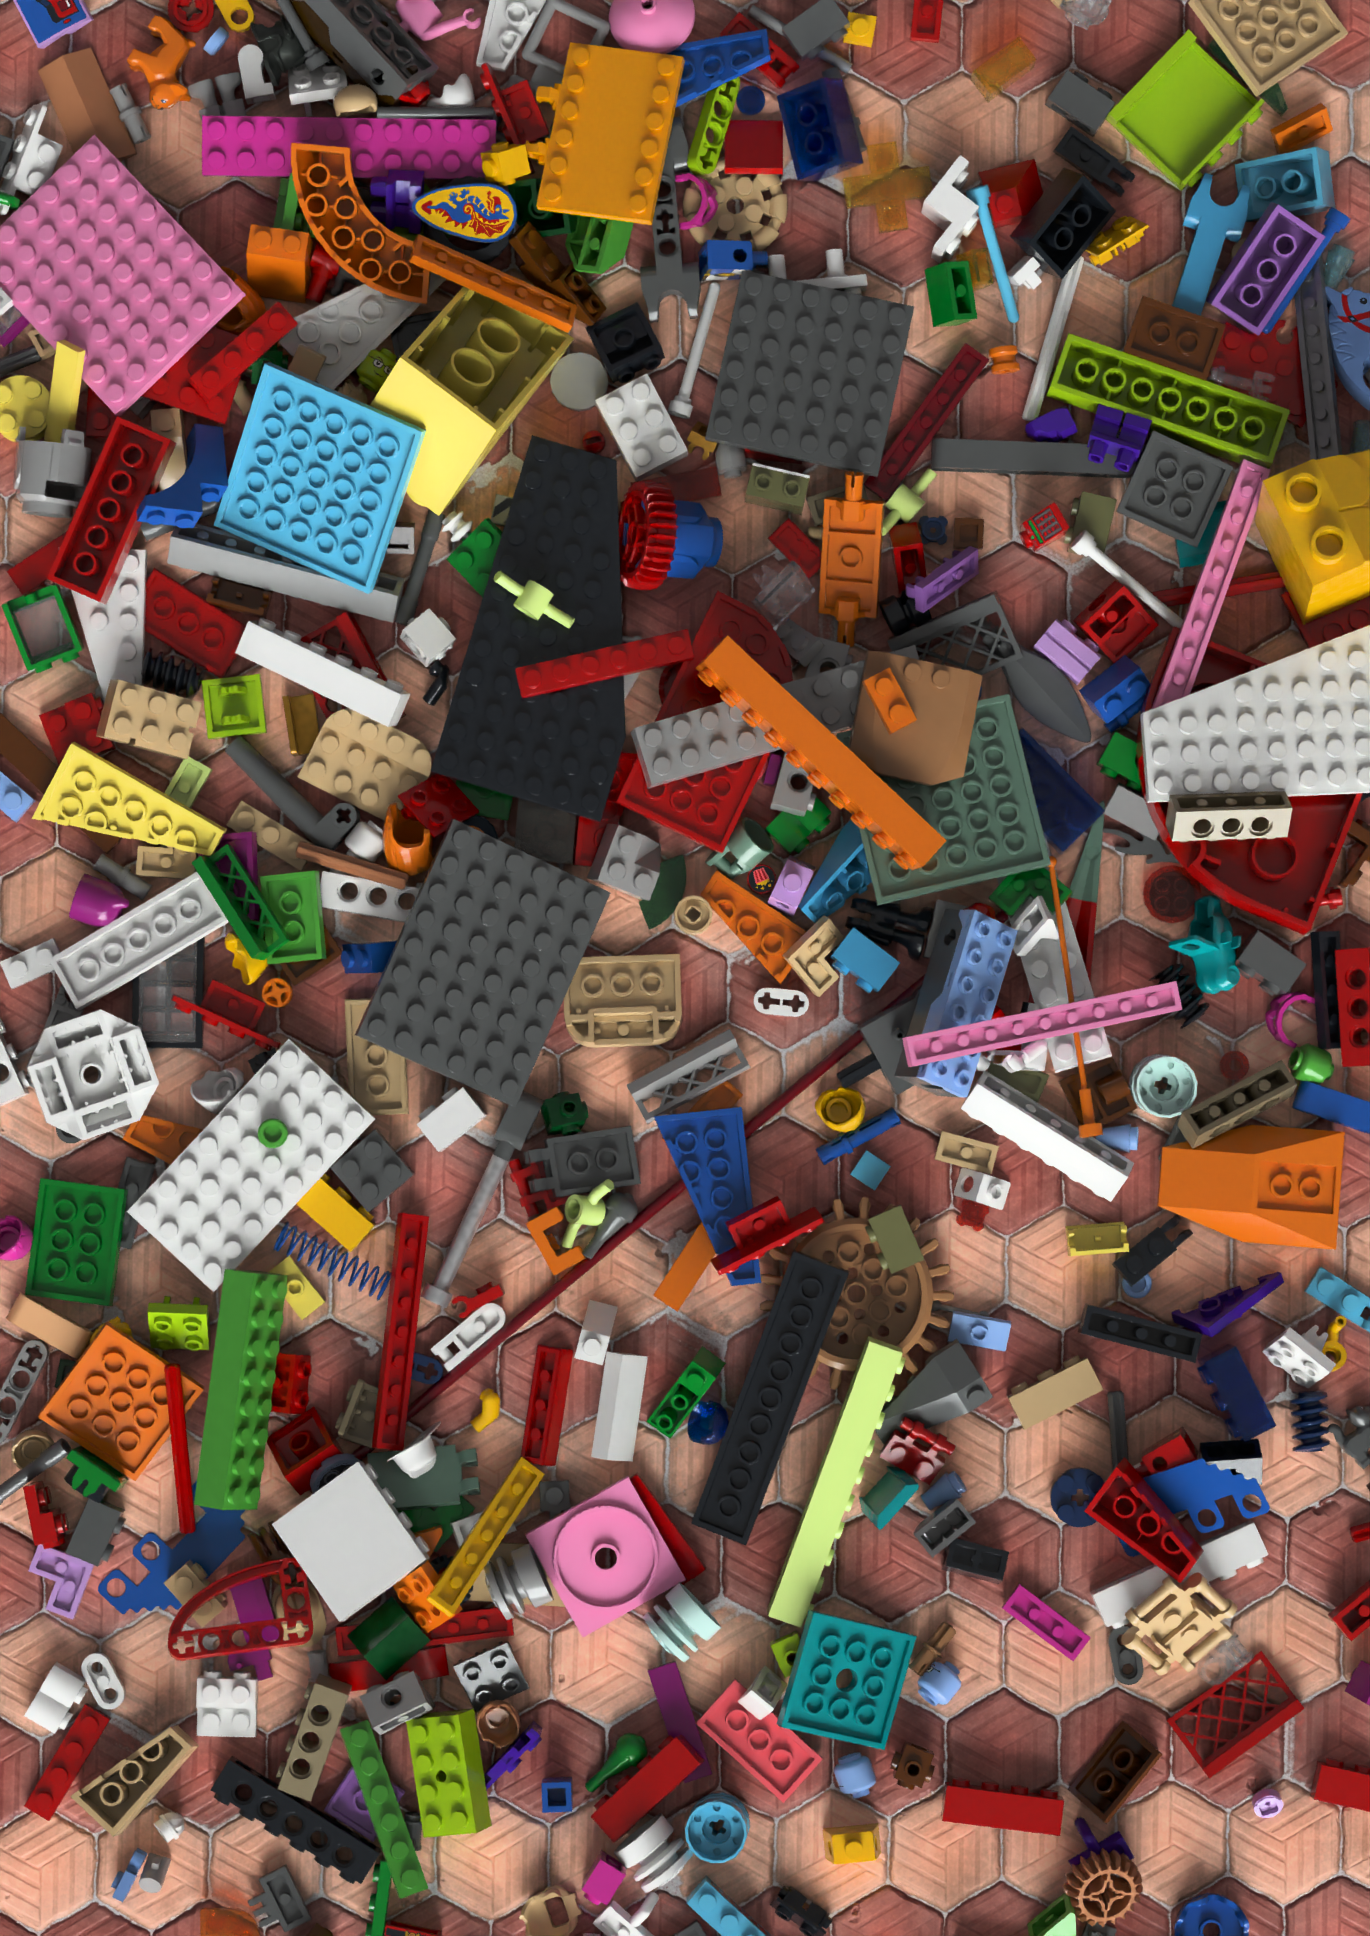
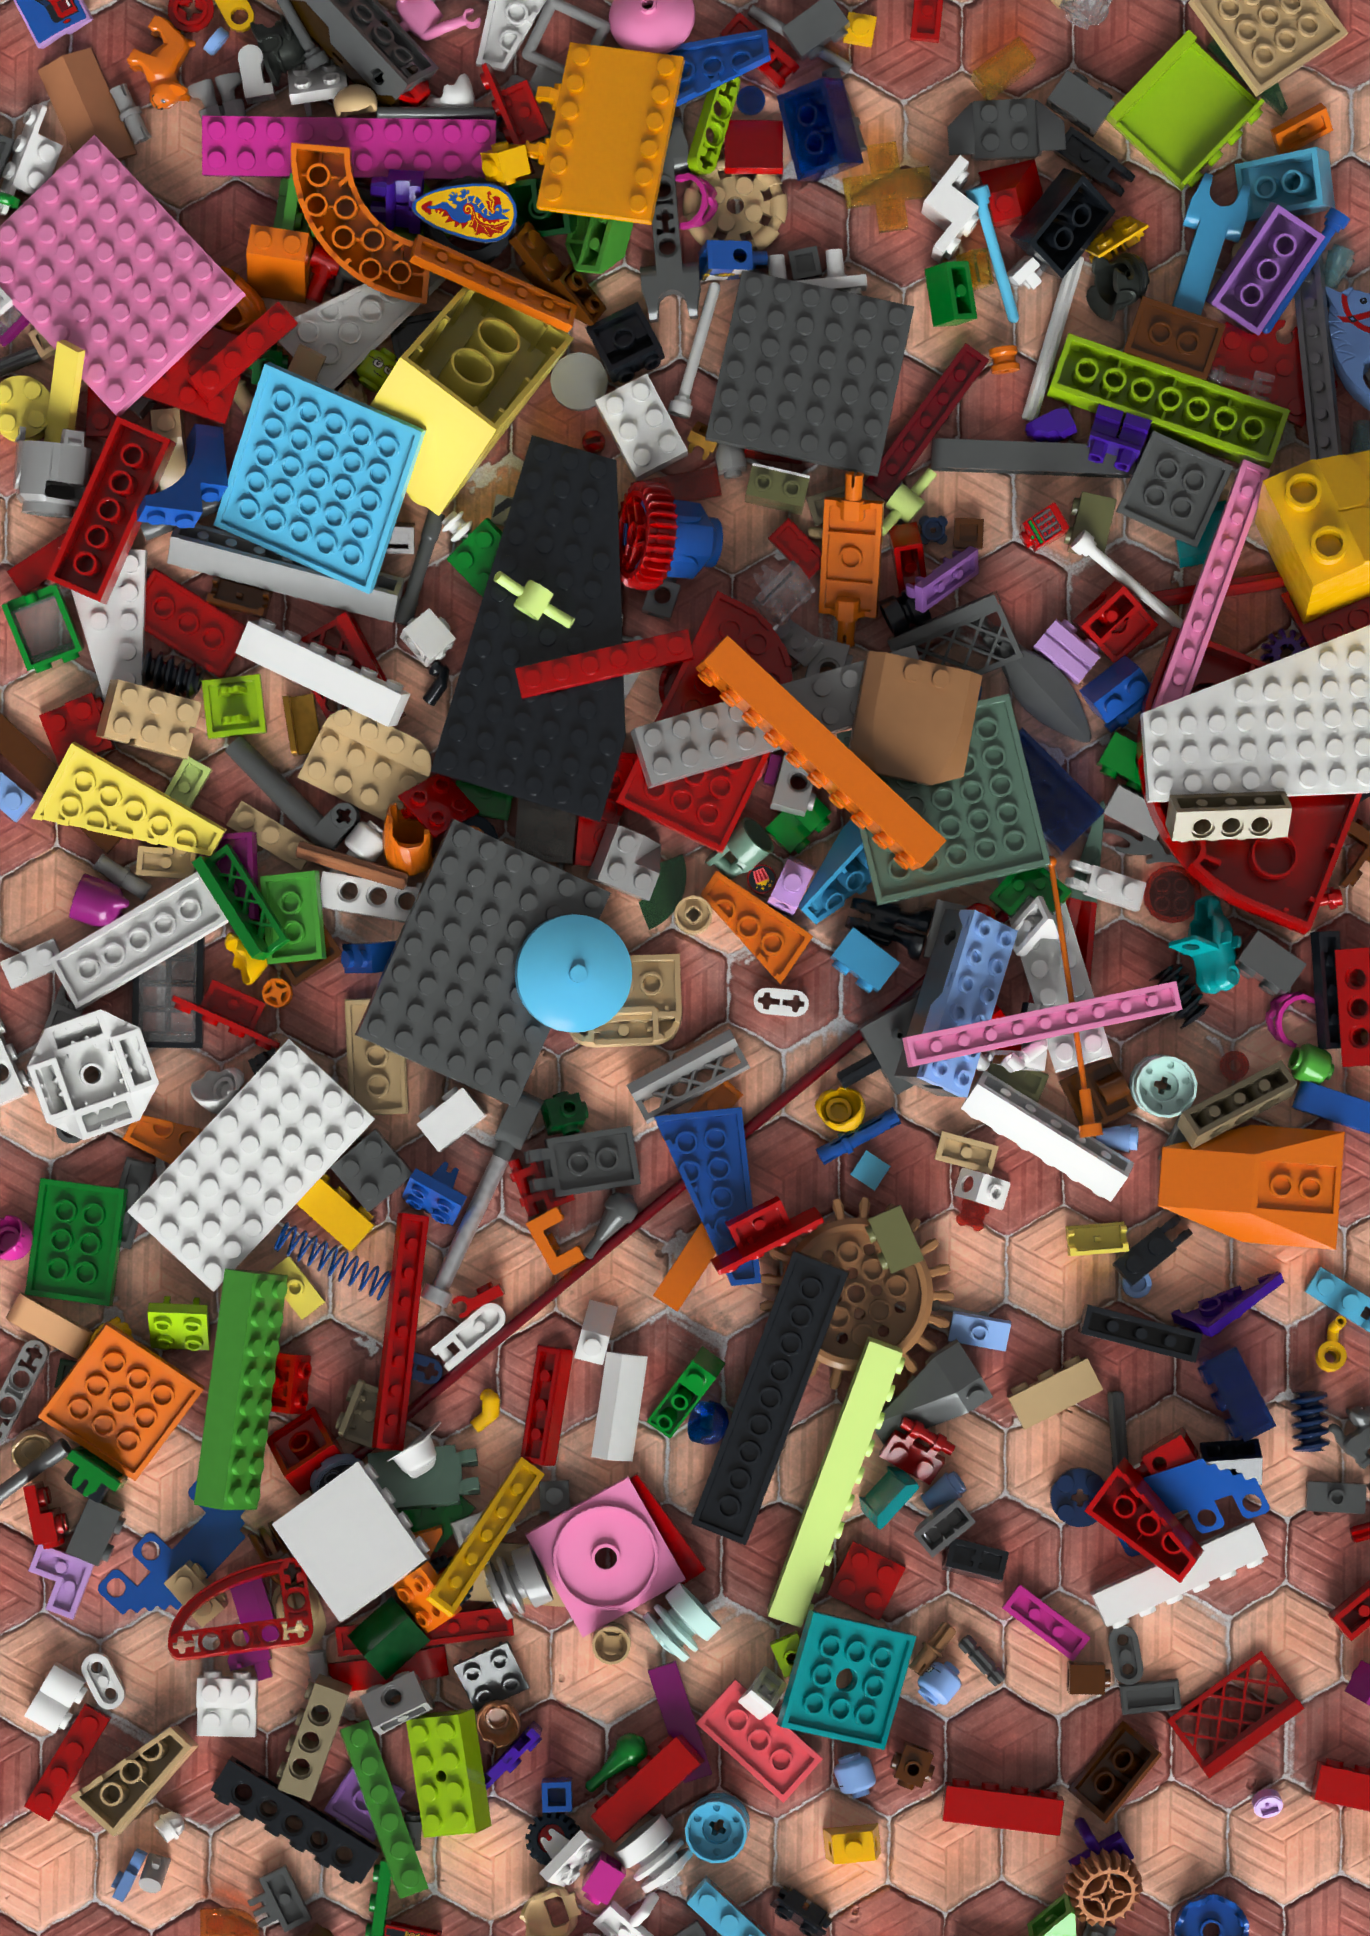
red axle [164,1363,196,1534] -> none
bright green tile [258,1118,288,1148] -> none
yellowish green piece [561,1179,614,1248] -> none
tan plate [782,915,845,997] -> none
orange plate [862,667,917,735] -> none
tan brick [1121,1573,1237,1675] -> none
clear piece [1197,1632,1255,1685] -> none
white plate [1262,1325,1336,1388] -> none
none -> blue plate [402,1162,467,1226]
none -> medium azure dish [515,914,632,1032]
none -> white plate [525,1812,604,1887]
none -> tan wheel [592,1622,631,1665]
none -> dark grey brick [642,577,681,622]
none -> dark grey plate [788,246,822,281]
none -> red plate [827,1541,906,1621]
none -> dark grey piece [947,98,1066,161]
none -> dark grey axle [958,1635,1006,1686]
none -> white hinge [1064,860,1147,912]
none -> reddish brown brick [1067,1661,1111,1695]
none -> pearl dark grey helmet [1086,252,1150,322]
none -> dark grey tile [1119,1678,1181,1715]
none -> dark purple gear [1260,629,1310,663]
none -> dark grey plate [1305,1481,1367,1514]

